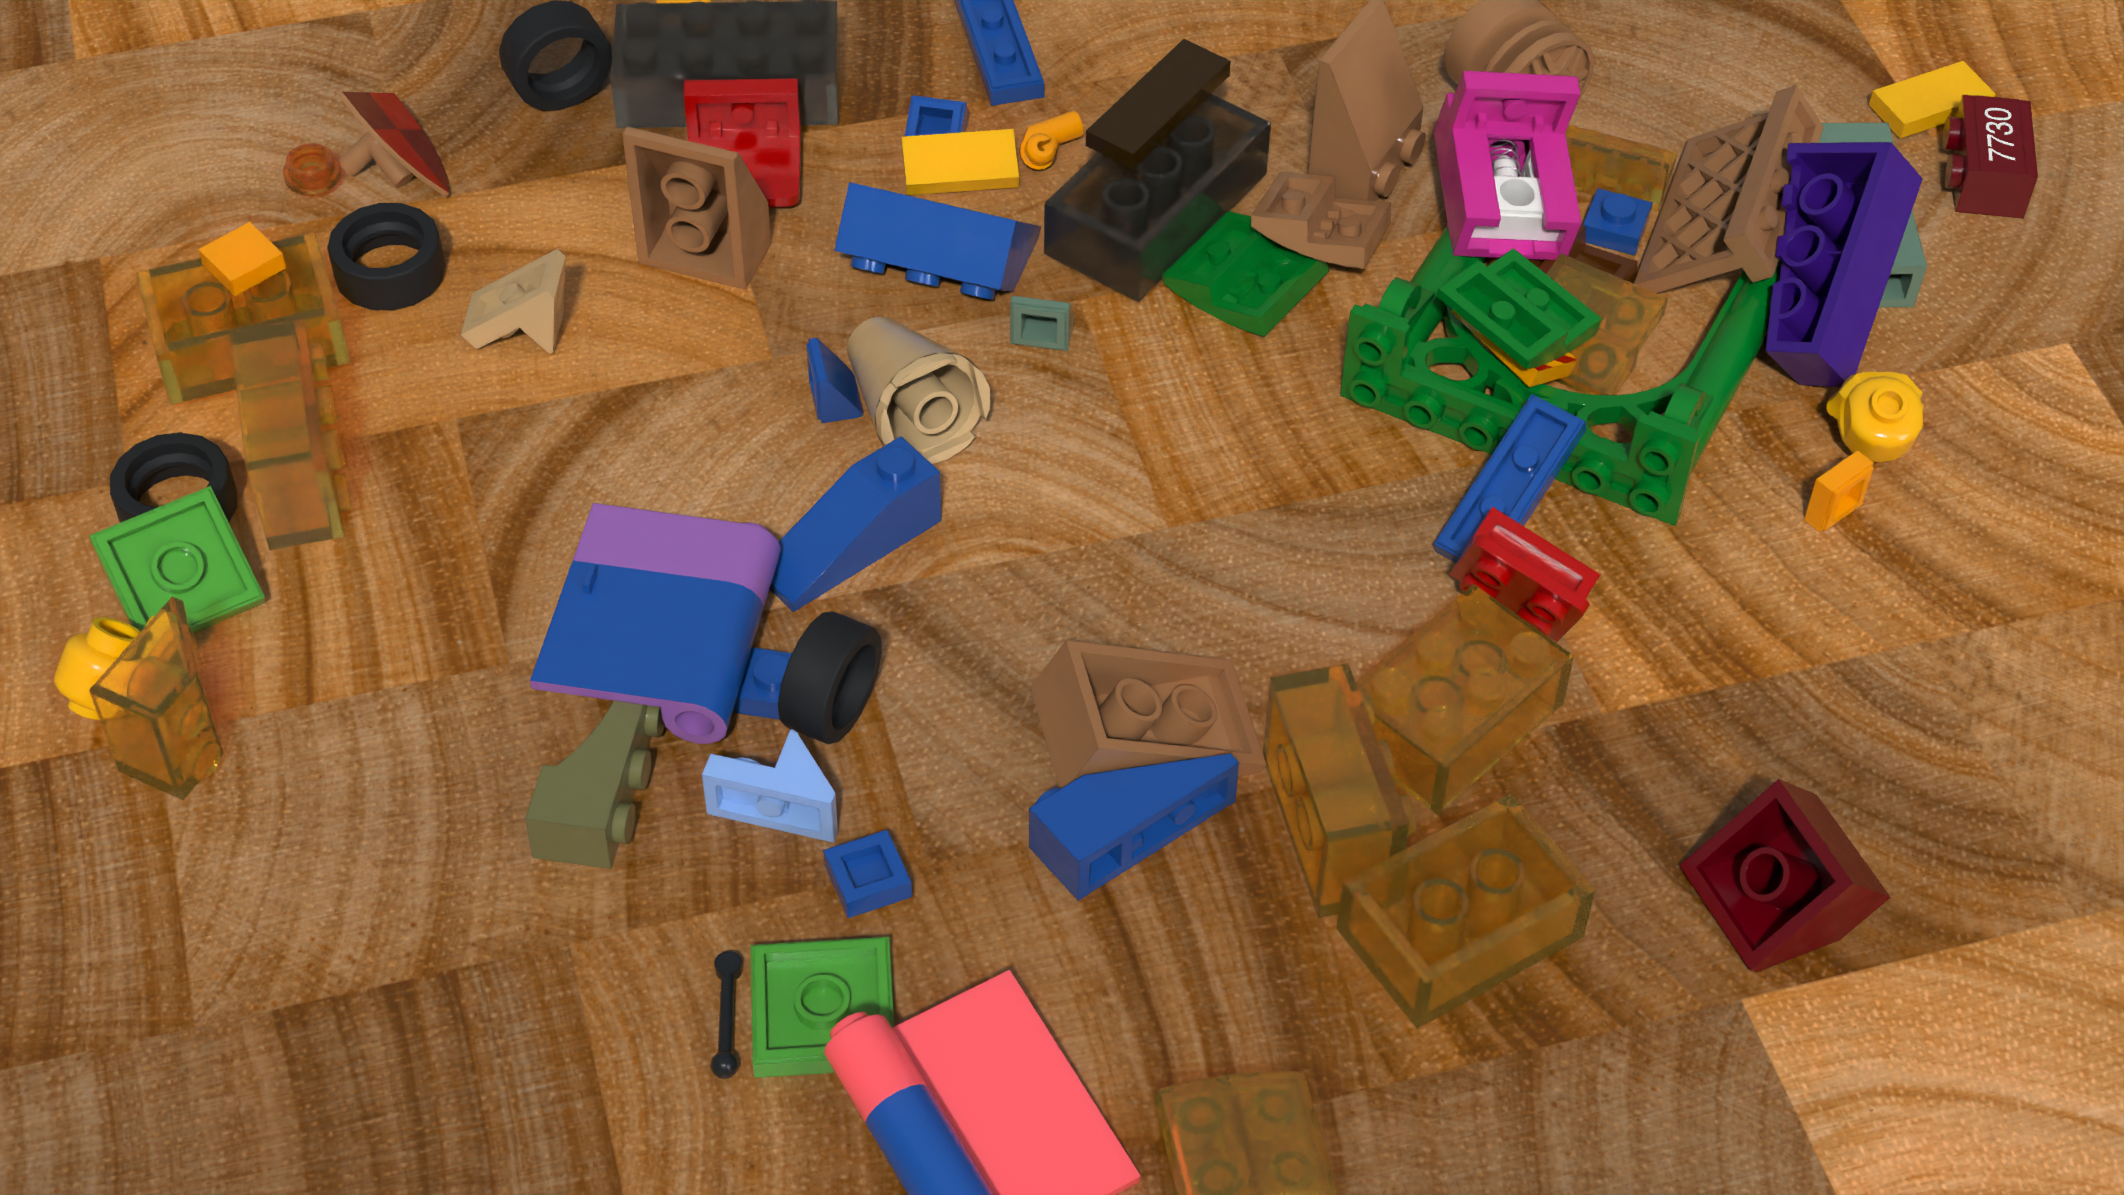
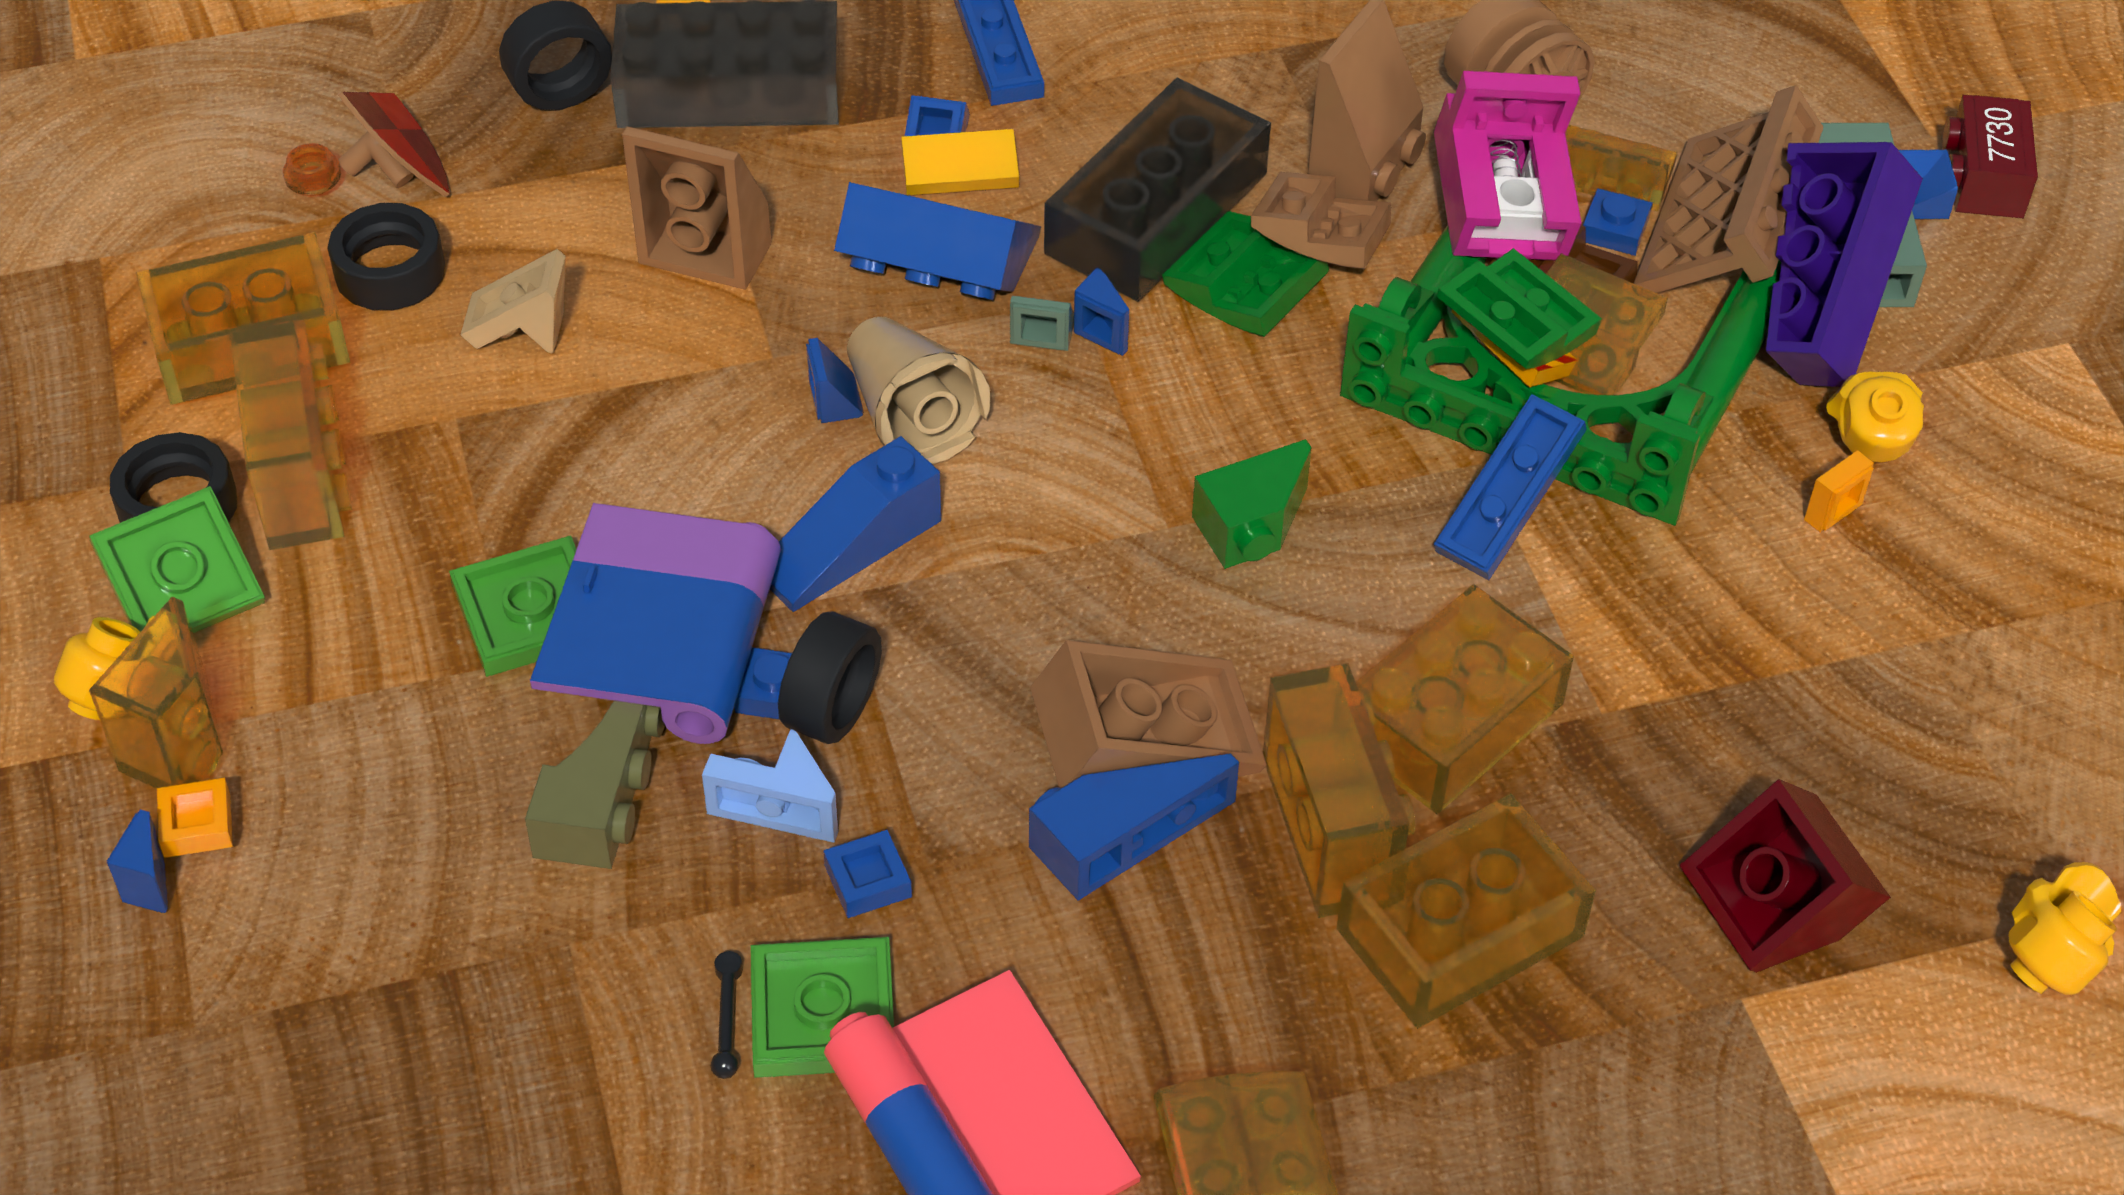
light orange tile [198,222,286,296] -> none
red bracket [683,79,801,207] -> none
light orange arm [1019,110,1084,170] -> none
dark brown tile [1085,39,1231,169] -> none
red bracket [1449,507,1601,642] -> none
yellow tile [1869,61,1996,139] -> none
none -> blue slope [107,809,168,913]
none -> light orange plate [157,778,233,858]
none -> bright green tile [449,535,576,677]
none -> blue slope [1074,268,1129,356]
none -> green slope [1192,439,1312,569]
none -> blue slope [1899,150,1958,219]
none -> yellow head [2009,862,2121,995]

